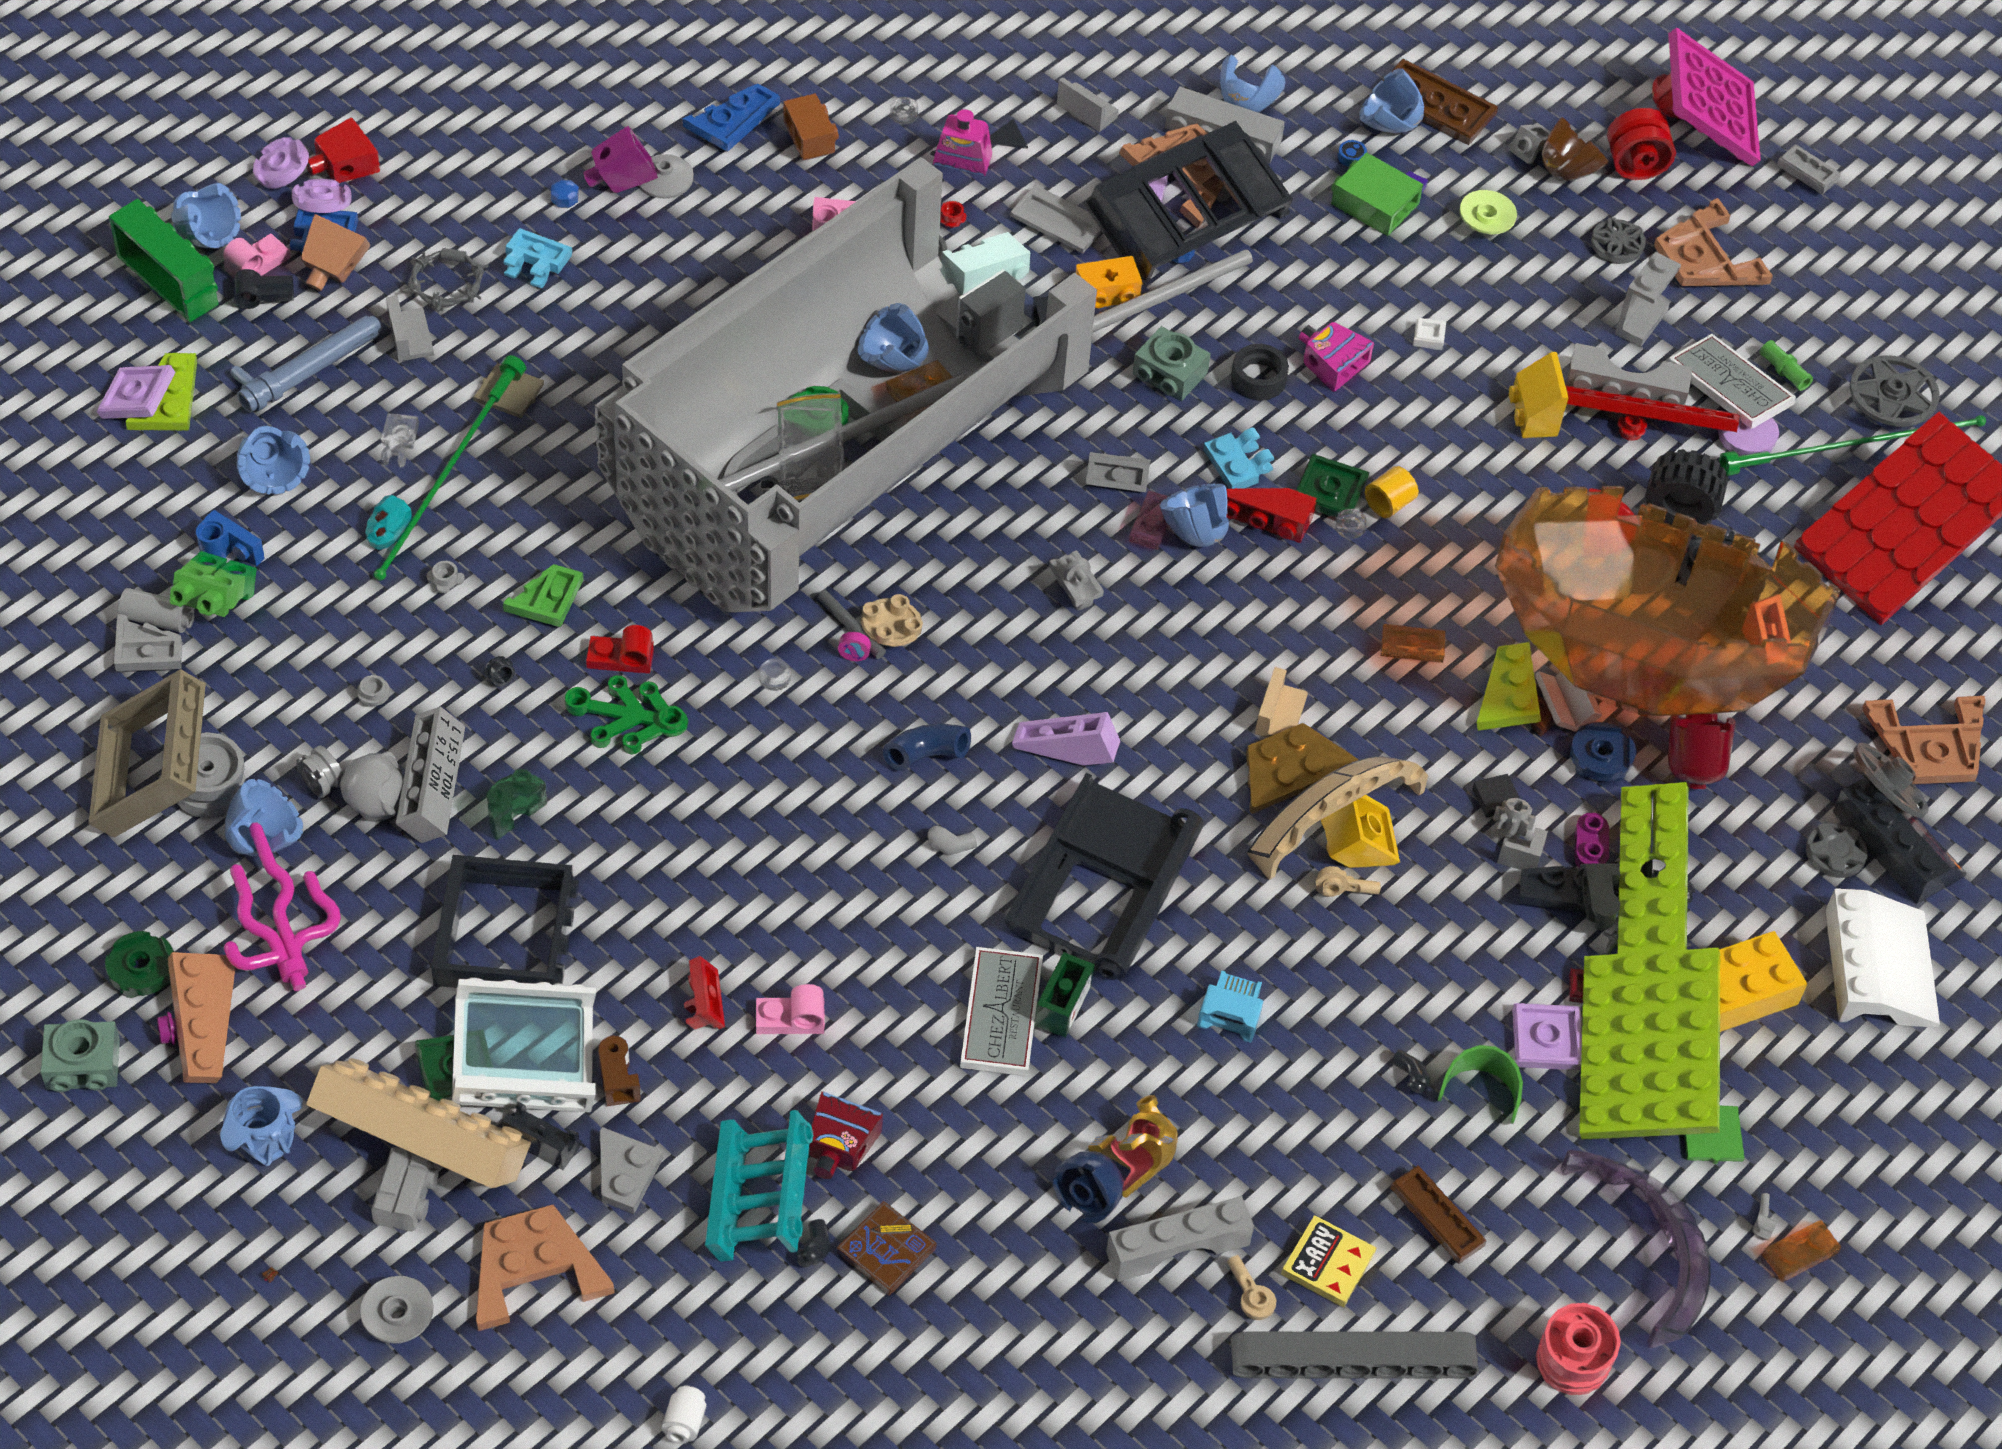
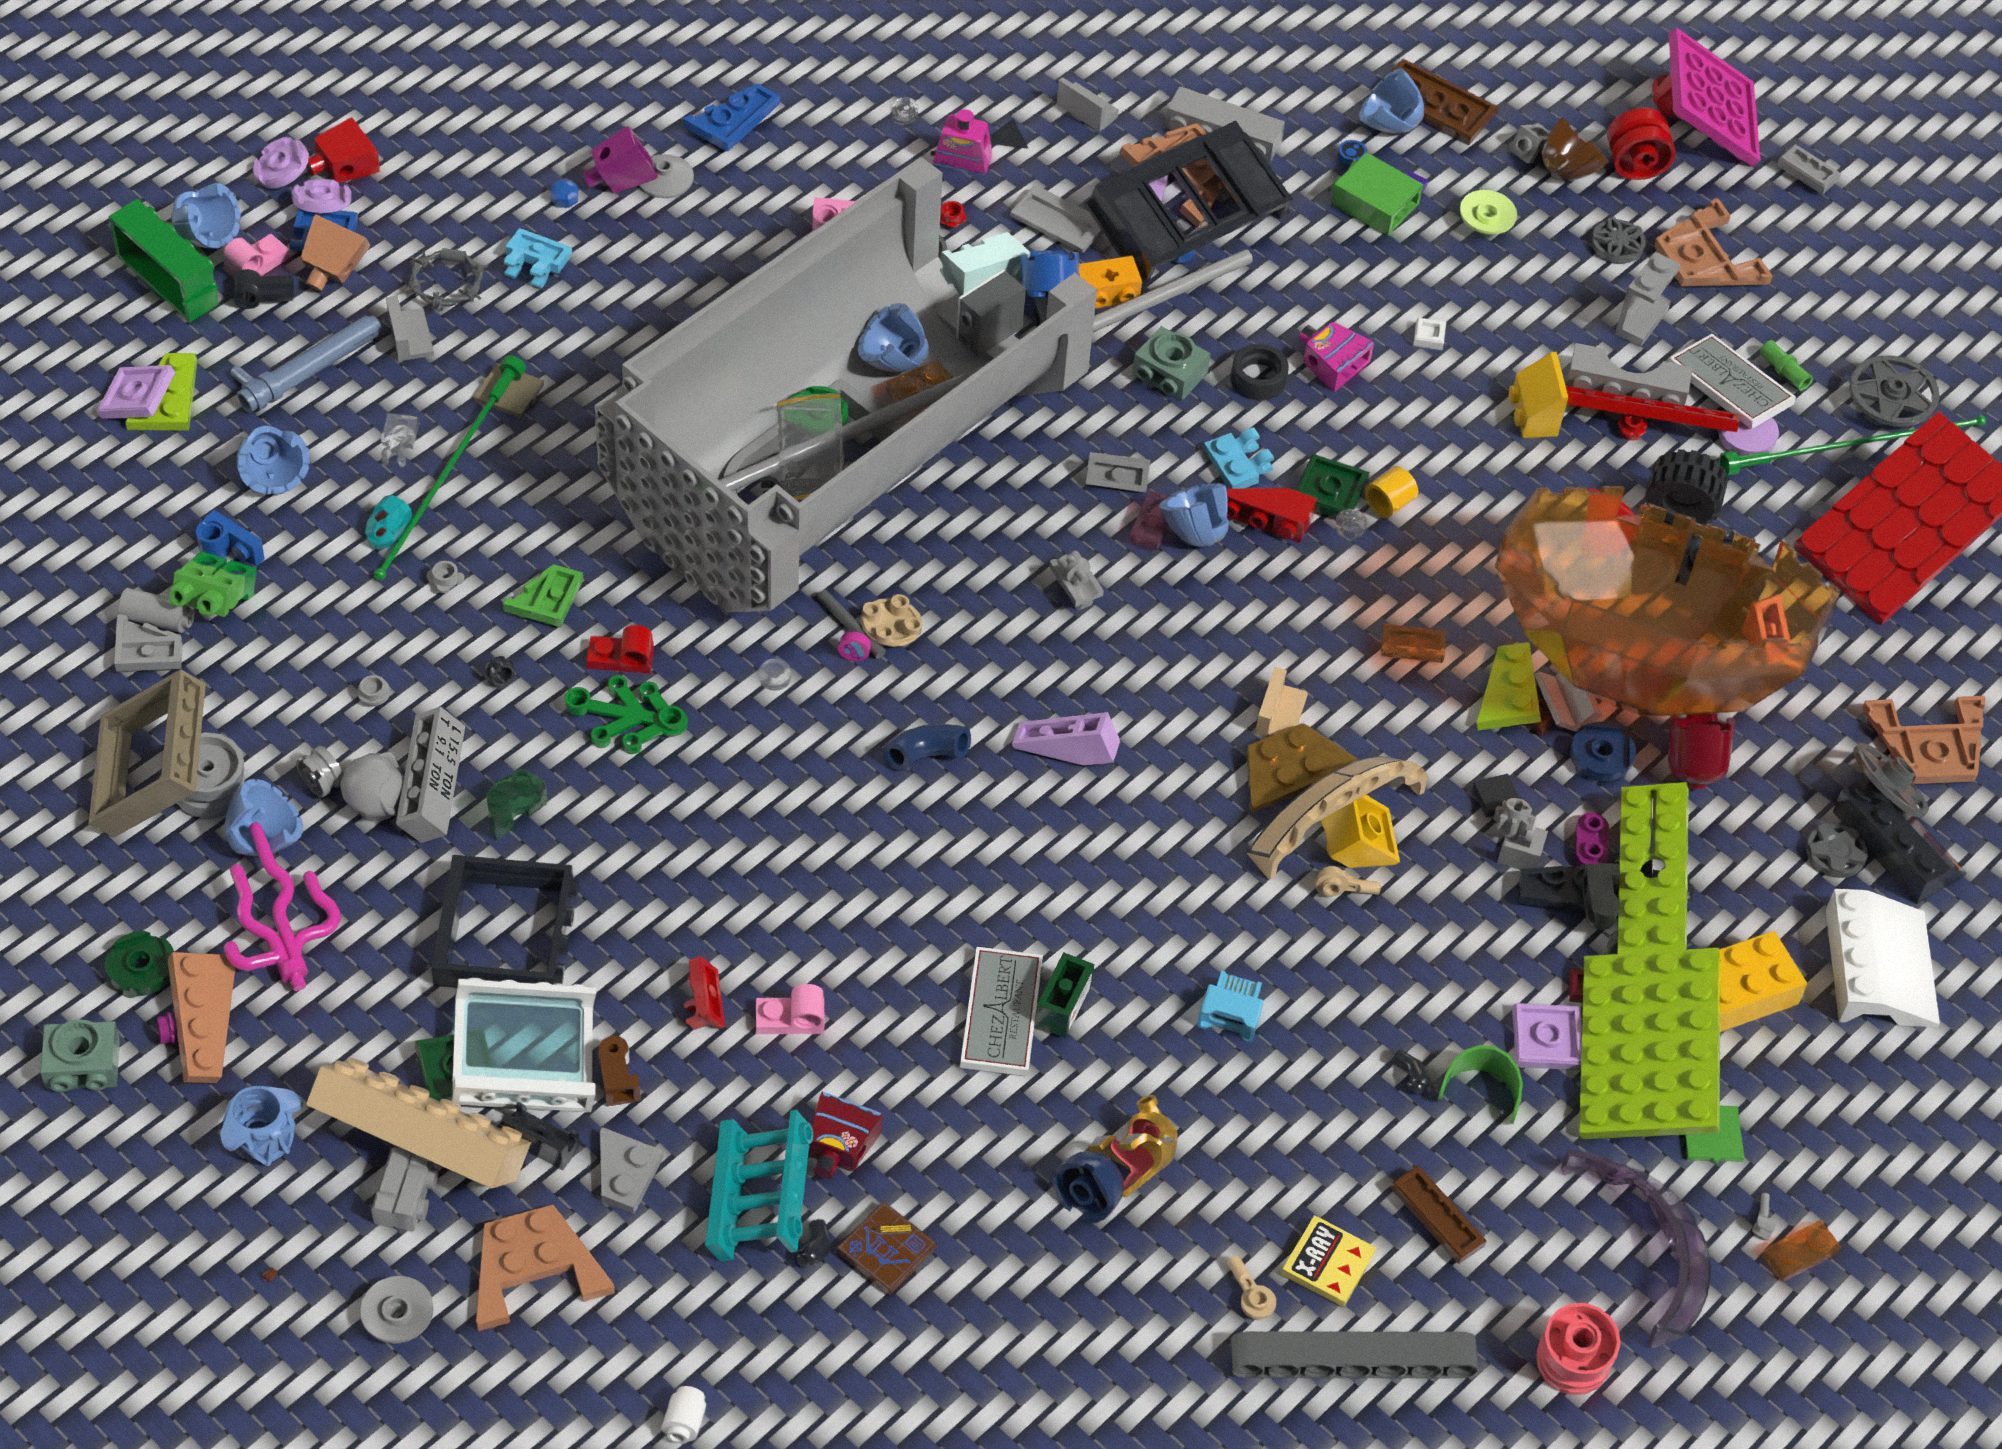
dark orange brick [783,93,839,160] -> none
light grey arm [927,826,977,855] -> none
black piece [1005,772,1204,980] -> none
light grey arch [1106,1196,1254,1282] -> none
medium blue hair [1220,55,1286,113] -> none
none -> blue brick [1020,251,1079,297]

